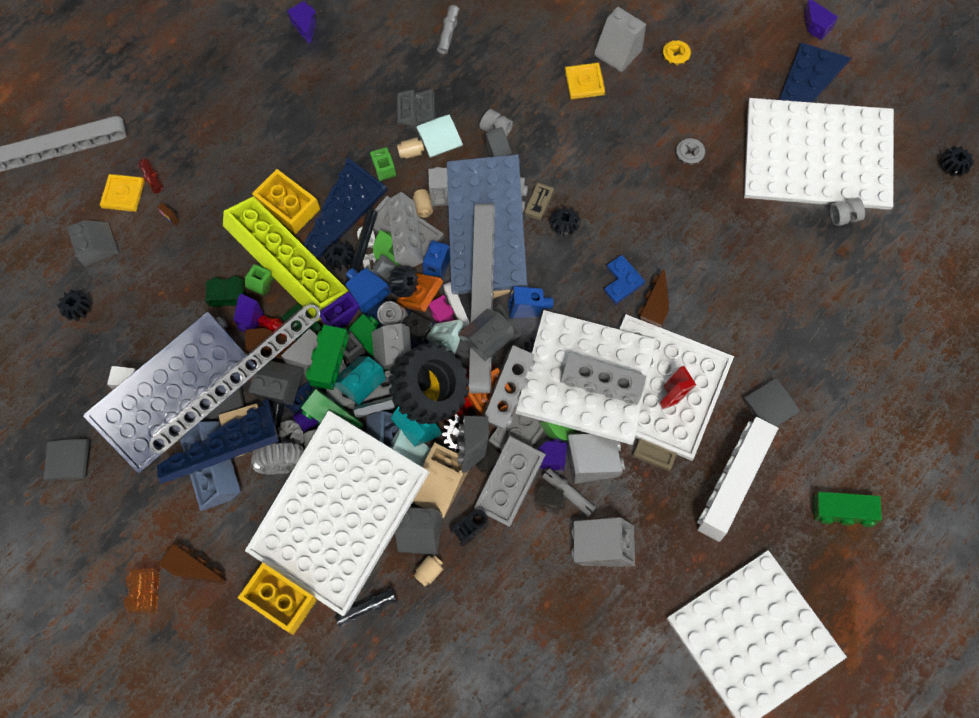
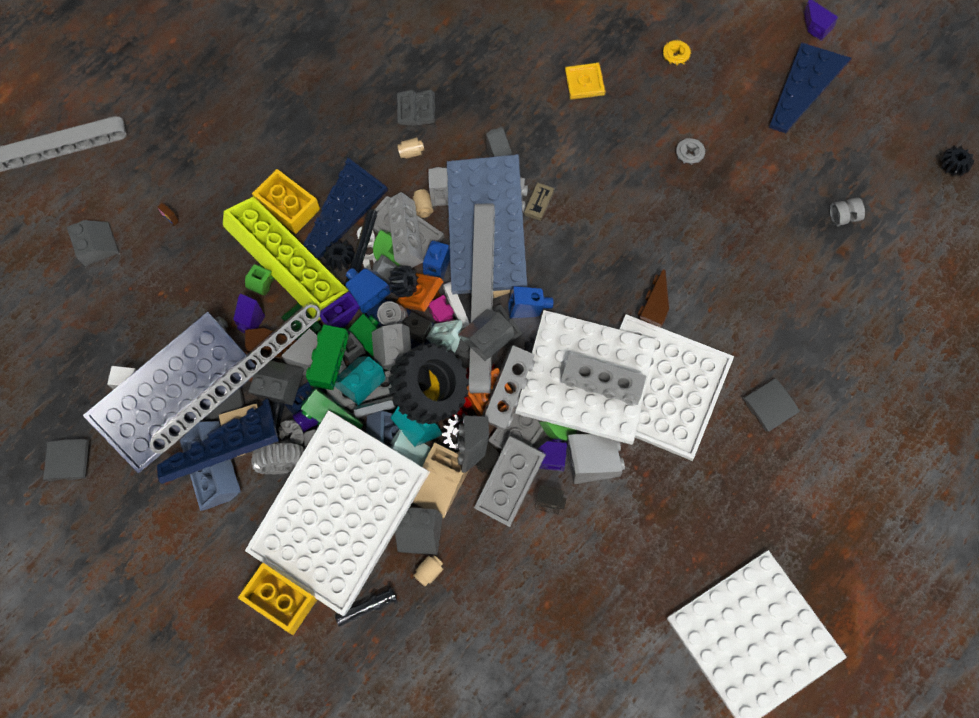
black gear [57,289,92,321] -> none
yellow plate [100,174,145,212] -> none
clear orange brick [124,569,160,614] -> none
clear red pin [137,159,163,194] -> none
reddish brown slope [158,544,226,584] -> none
dark green brick [205,276,246,307] -> none
red pin [258,315,286,336] -> none
dark purple slope [287,1,316,43] -> none
bright green brick [370,147,396,181] -> none
light aqua slope [416,115,463,158] -> none
light grey pin [437,5,459,54] -> none
black piece [450,510,489,547] -> none
light grey wheel [480,109,513,137] -> none
light grey pin [542,468,596,517] -> none
black gear [550,205,581,238] -> none
light grey slope [572,517,635,567] -> none
light grey slope [594,7,646,73] -> none
blue plate [604,255,645,305] -> none
dark tan tile [633,439,677,472] -> none
red panel [660,366,696,410] -> none
white brick [697,417,778,542] -> none
white plate [744,98,894,210] -> none
green brick [813,492,882,527] -> none

